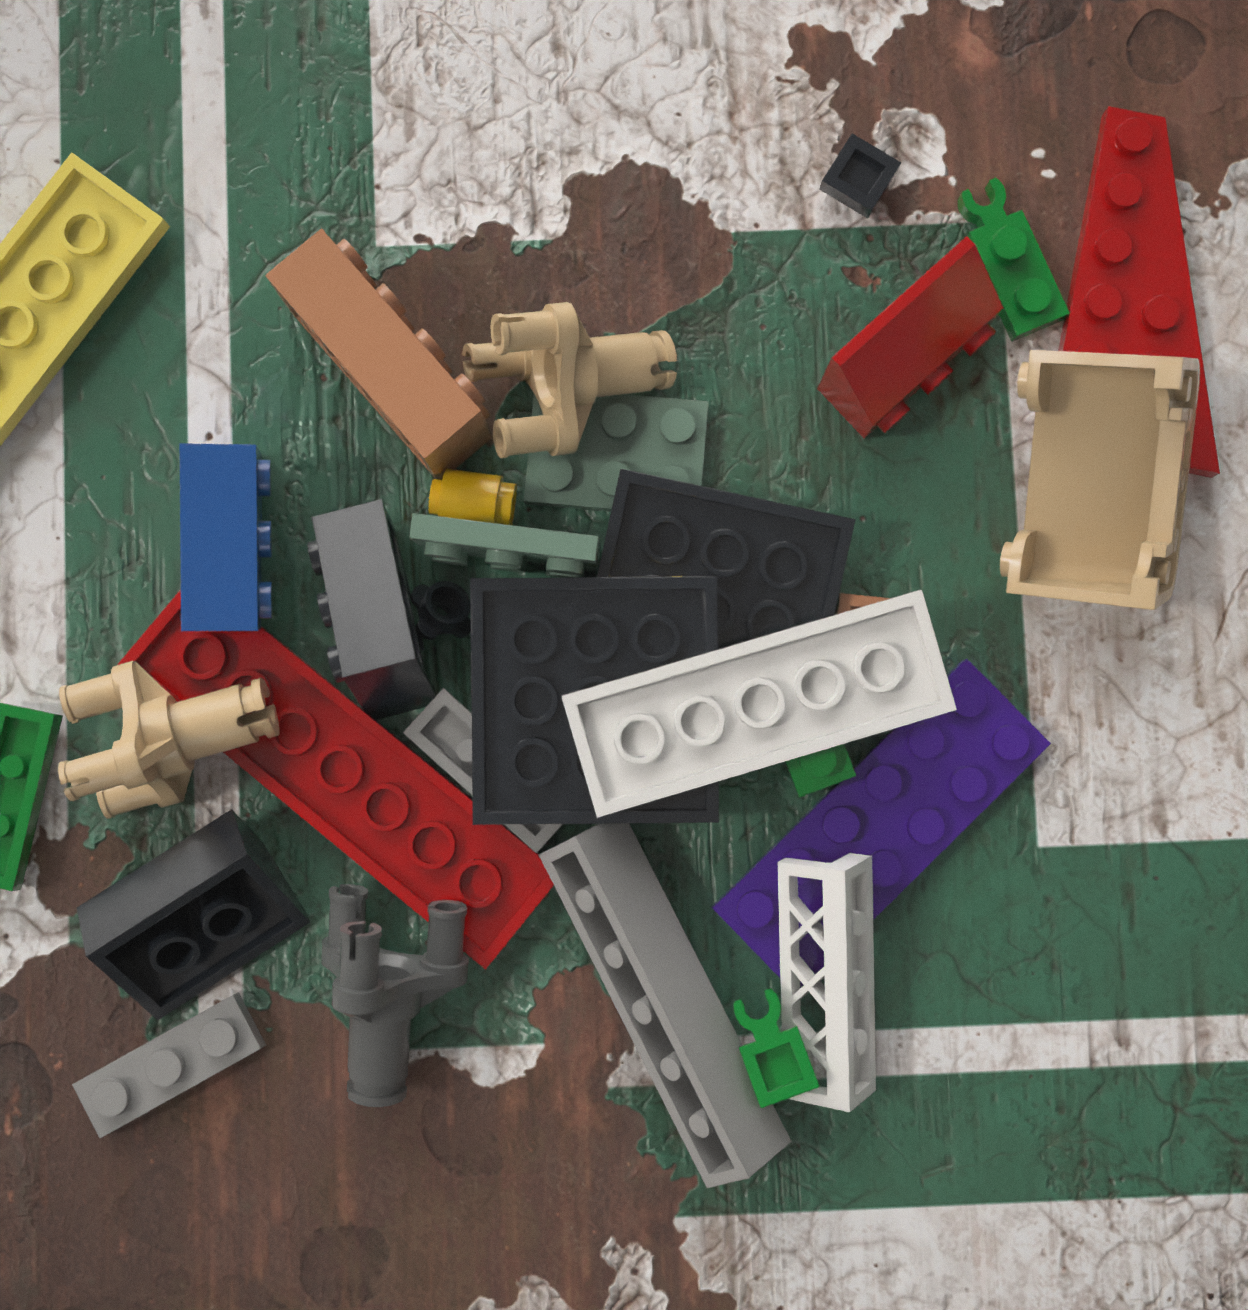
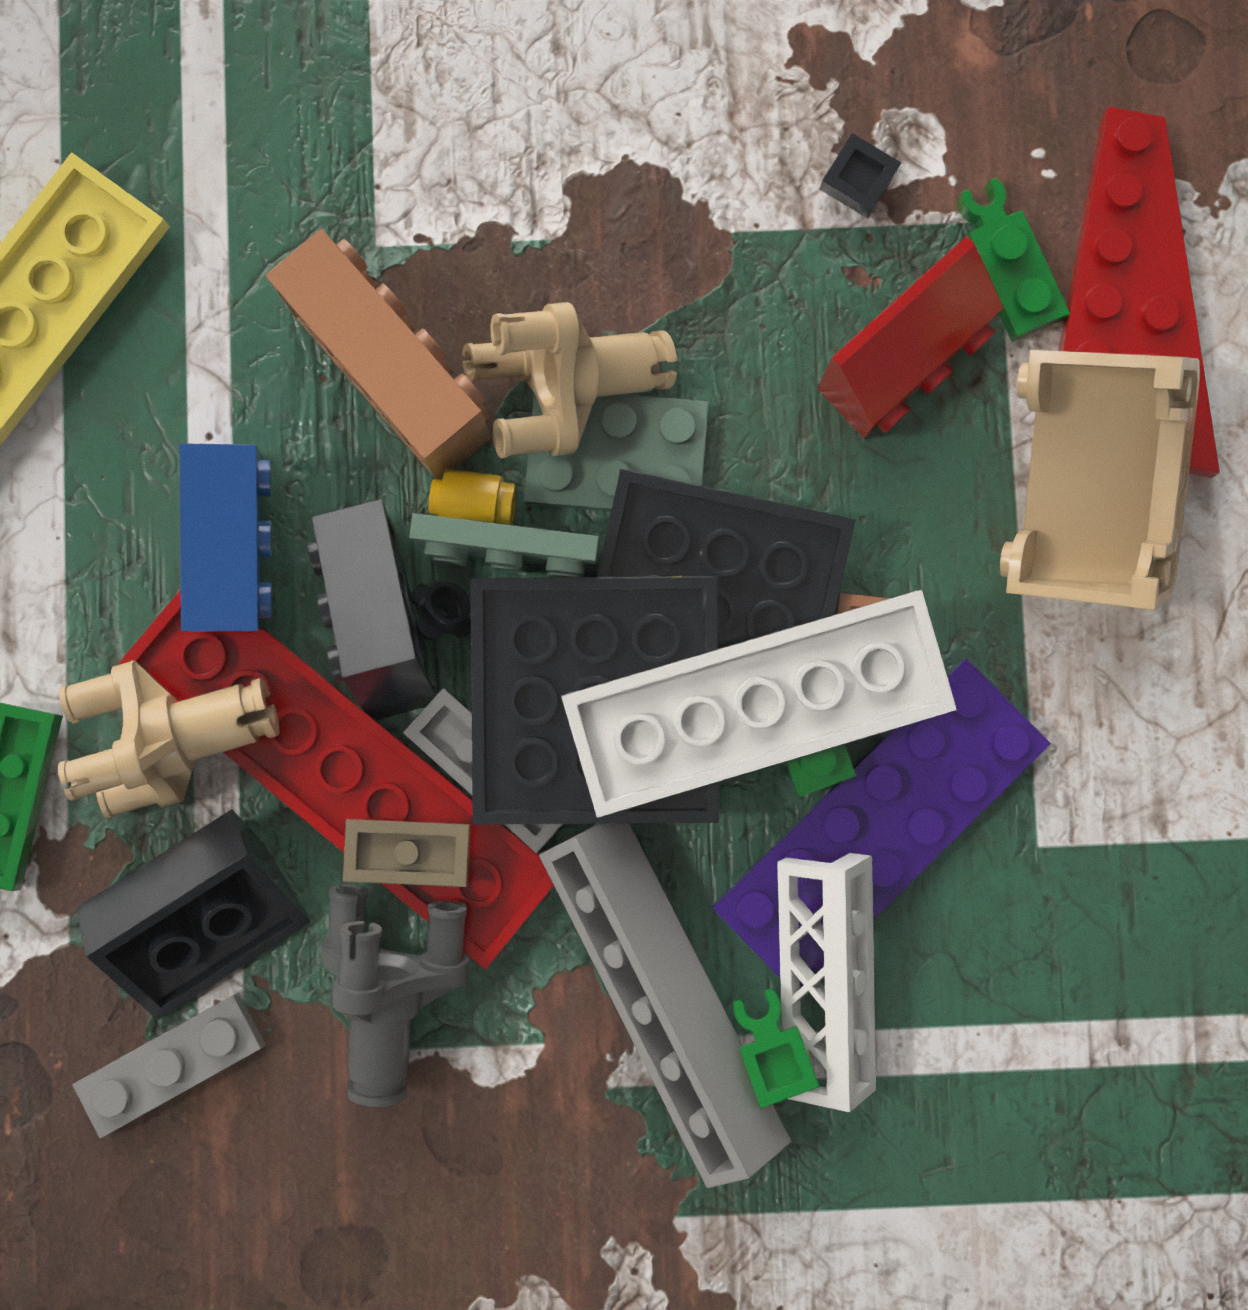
none -> dark tan plate [343,819,472,887]

